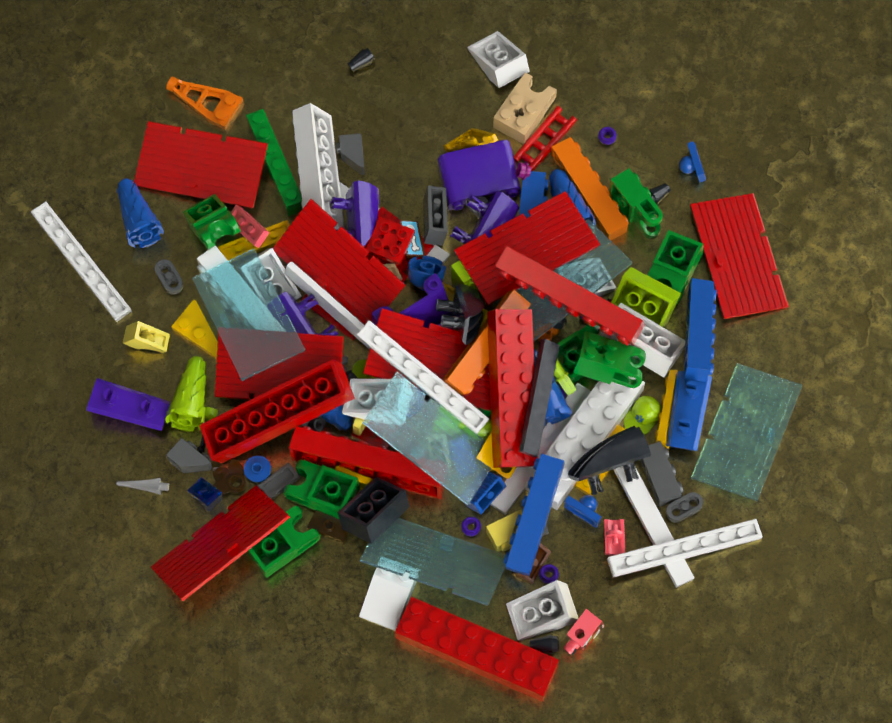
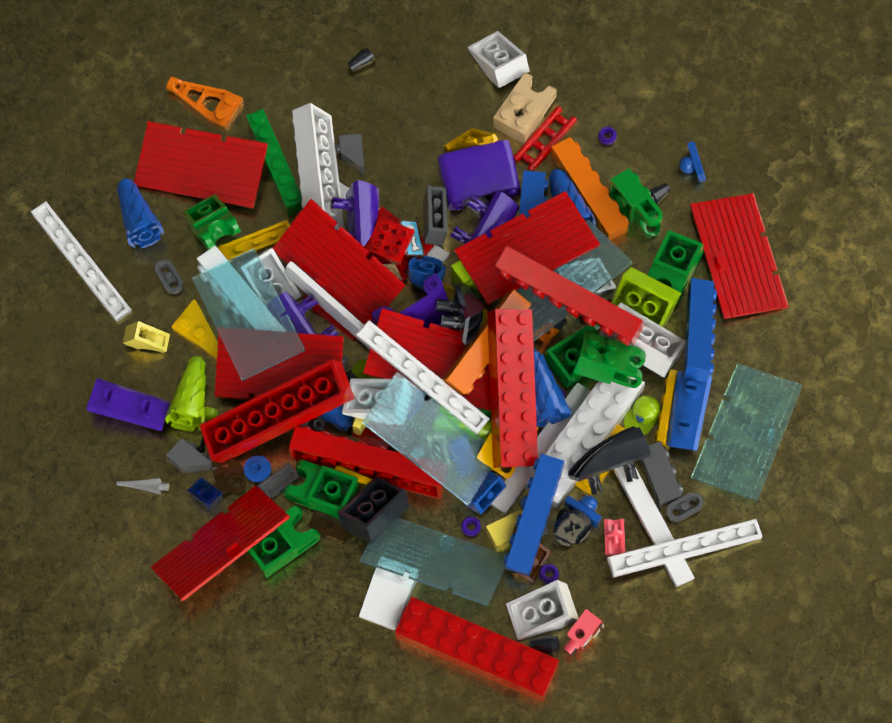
coral plate [231,205,269,248] -> none
magenta plate [516,162,531,180] -> none
black tile [519,339,560,457] -> none
lime axle [554,359,576,395] -> none
none -> black tile [553,507,592,546]

